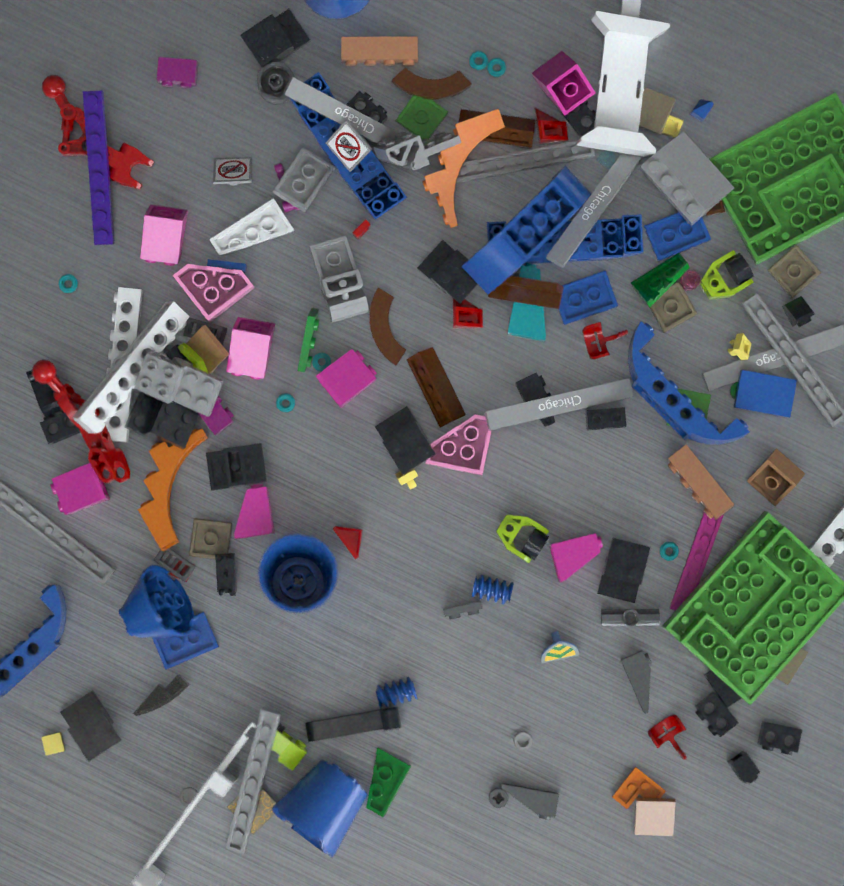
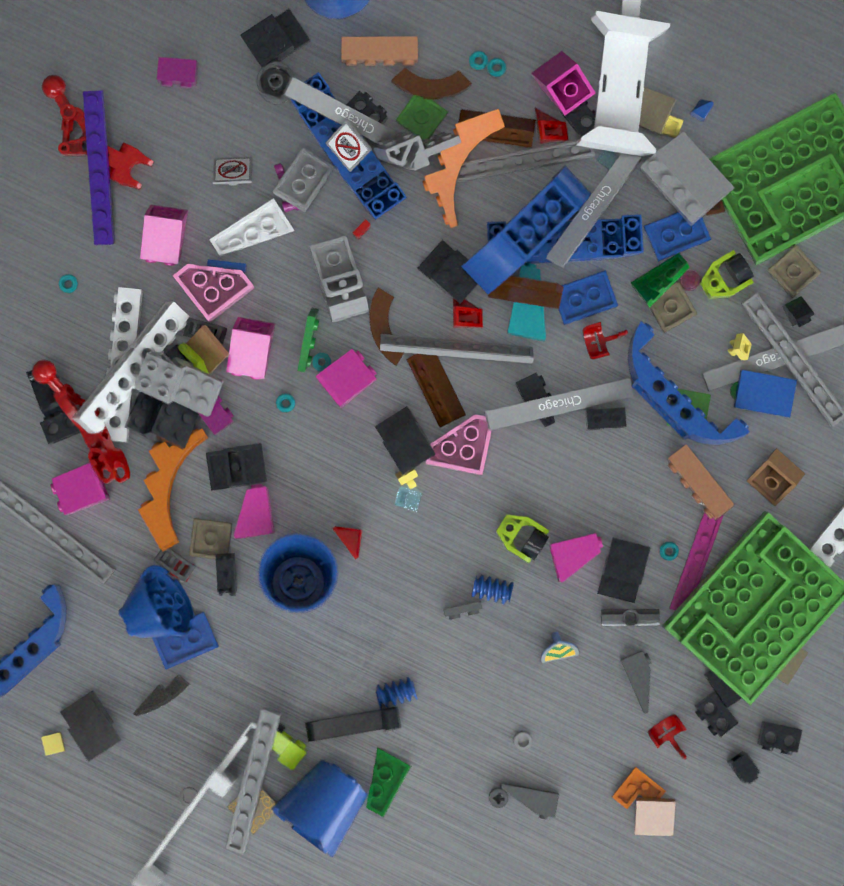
none -> light grey tile [380,334,534,364]
none -> clear light blue slope [395,487,422,512]

